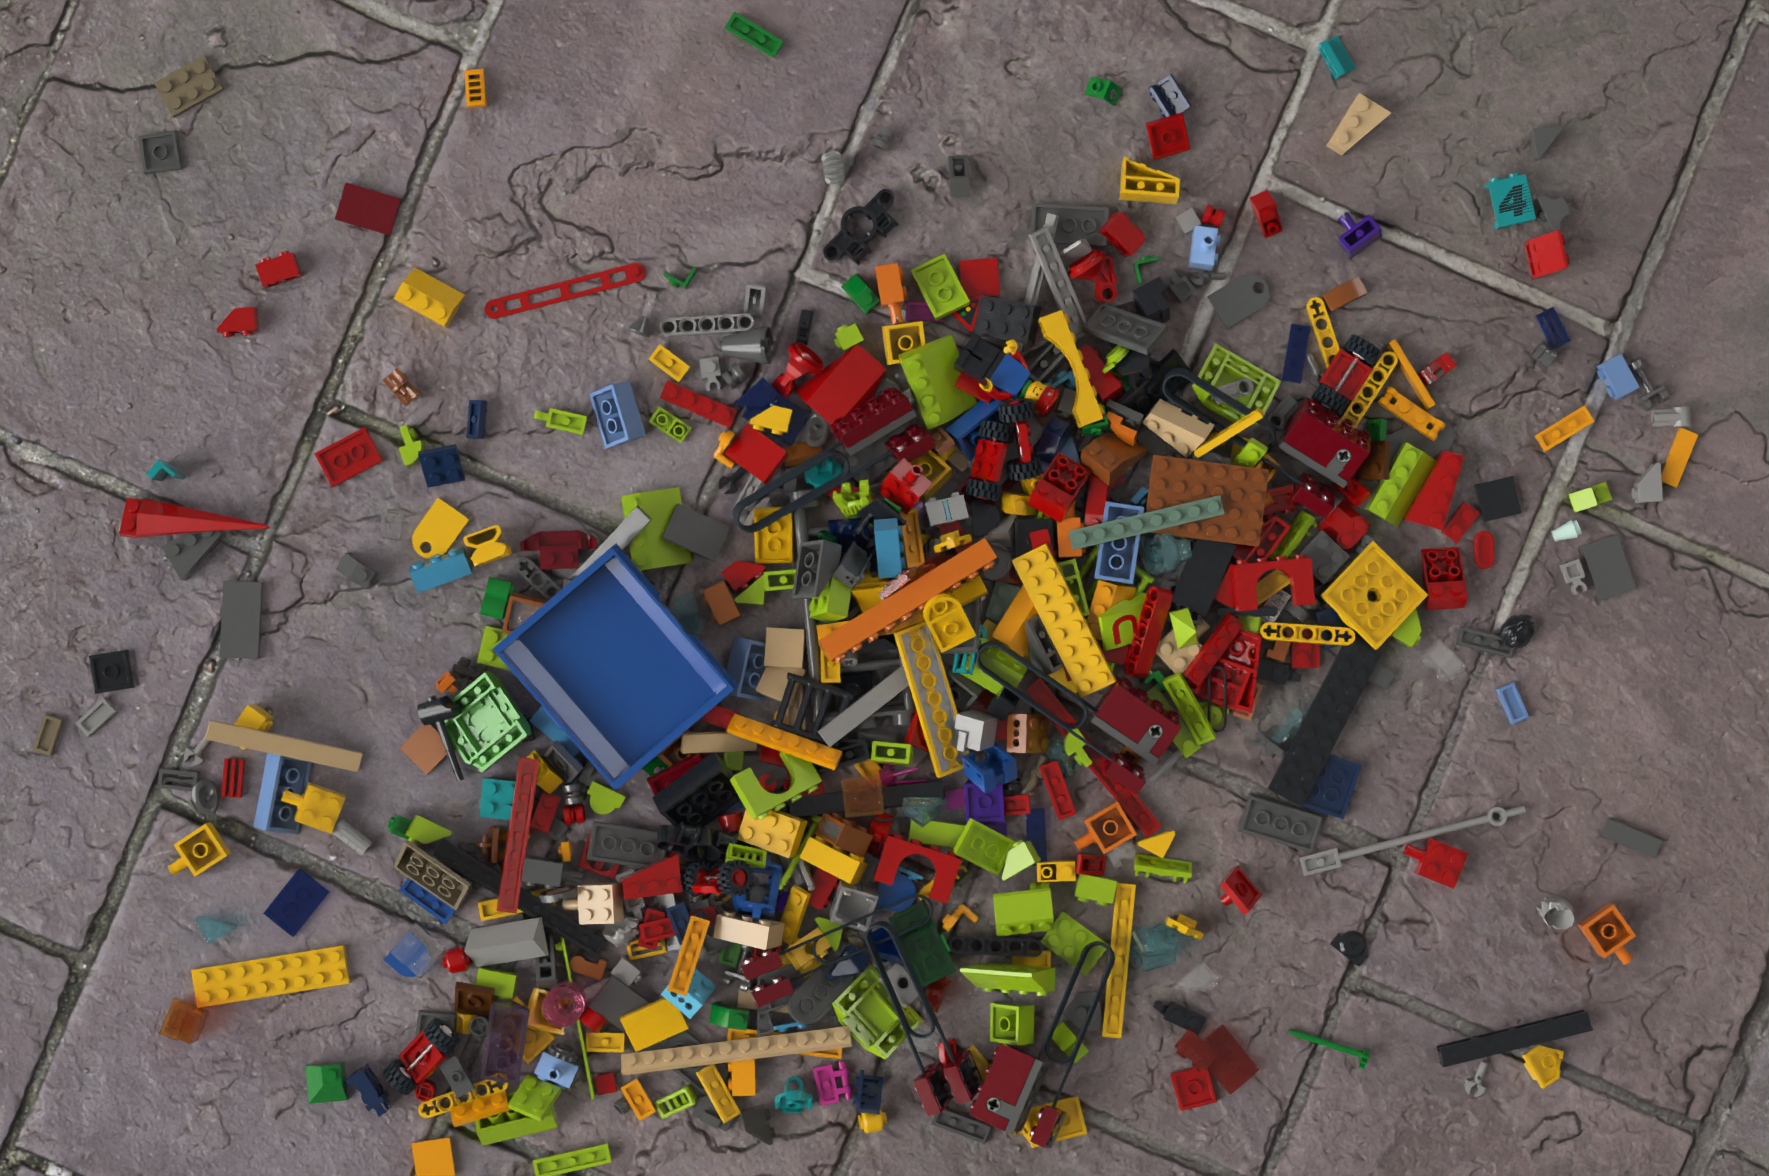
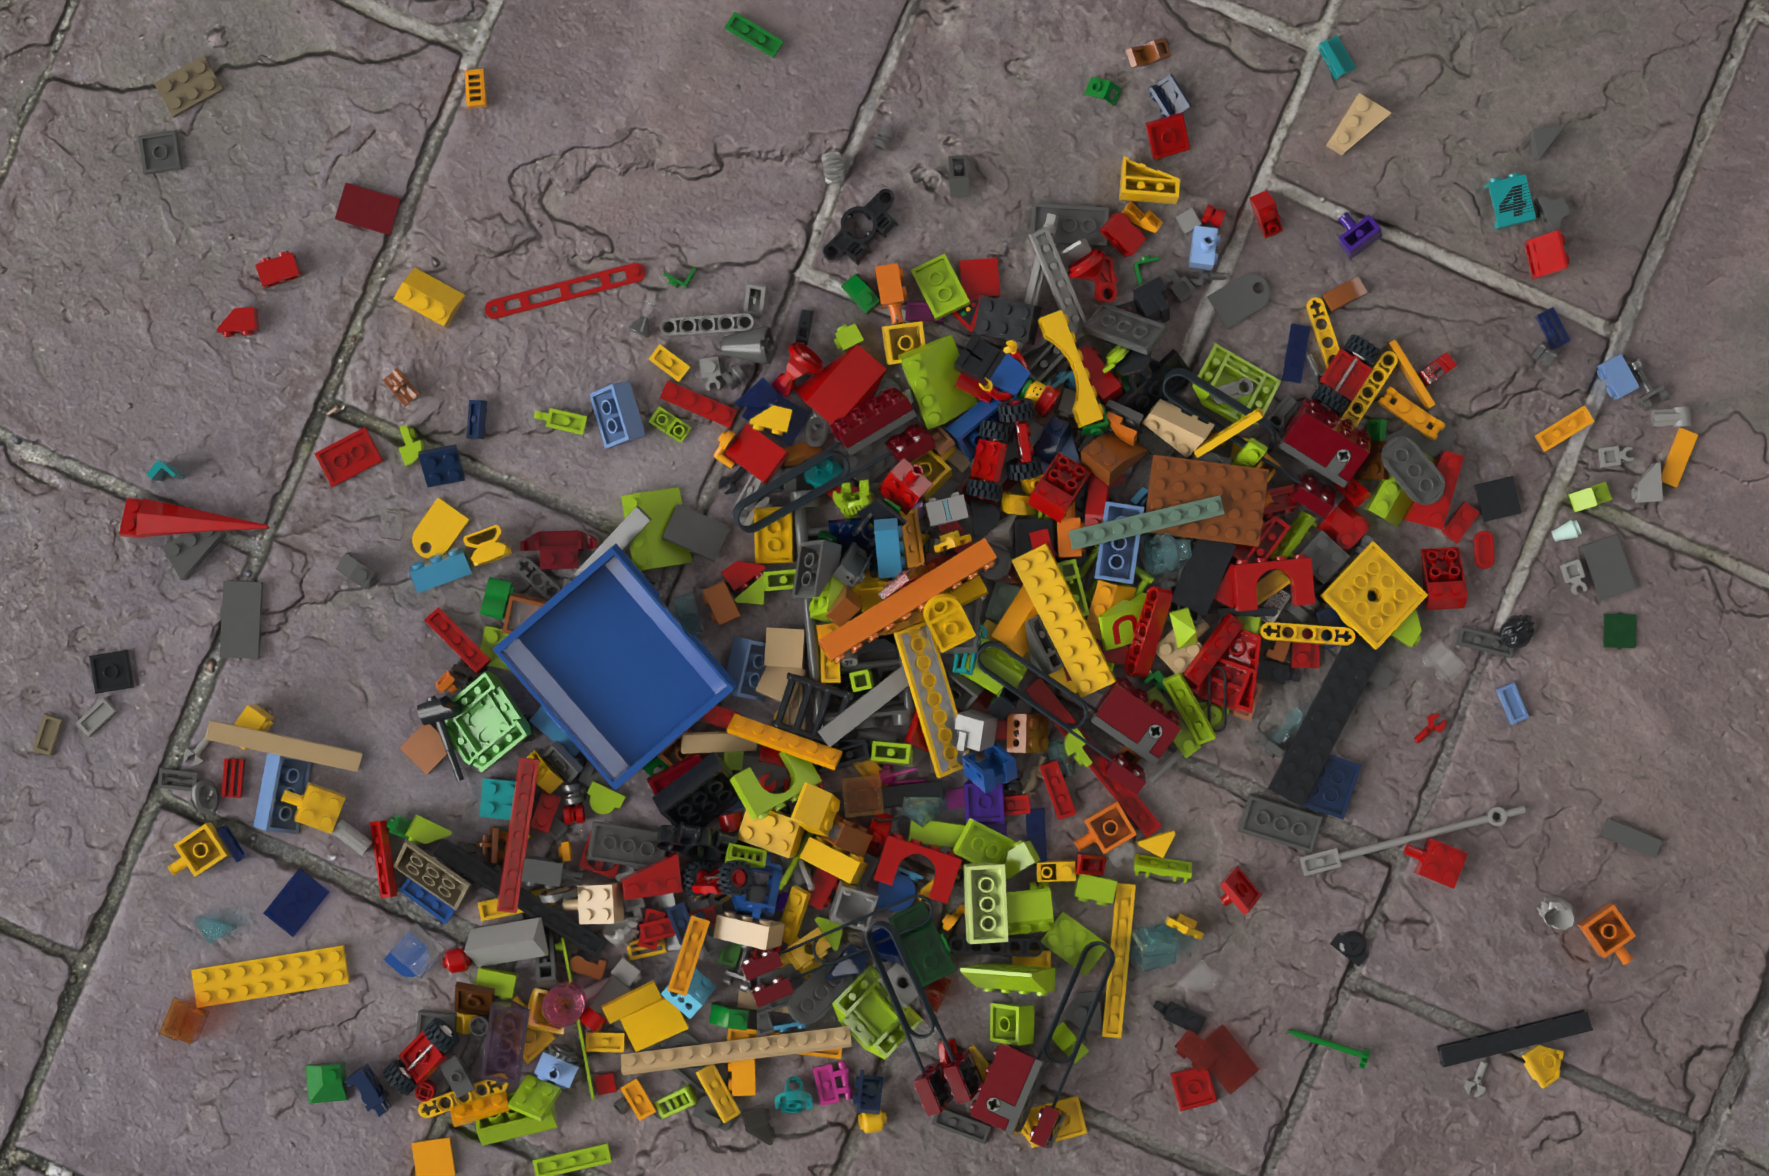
none -> clear blue tile [216,825,246,862]
none -> red plate [370,820,397,898]
none -> red plate [424,607,491,674]
none -> yellow tile [601,980,662,1024]
none -> yellow slope [791,782,841,837]
none -> dark orange slope [826,585,861,627]
none -> lime brick [849,668,875,692]
none -> yellowish green slope [963,863,1008,944]
none -> light orange slope [1121,201,1163,233]
none -> dark orange slope [1125,38,1171,68]
none -> dark grey tile [1381,437,1445,505]
none -> red bar [1414,714,1446,744]
none -> light grey plate [1598,446,1634,468]
none -> dark green piece [1603,612,1636,650]

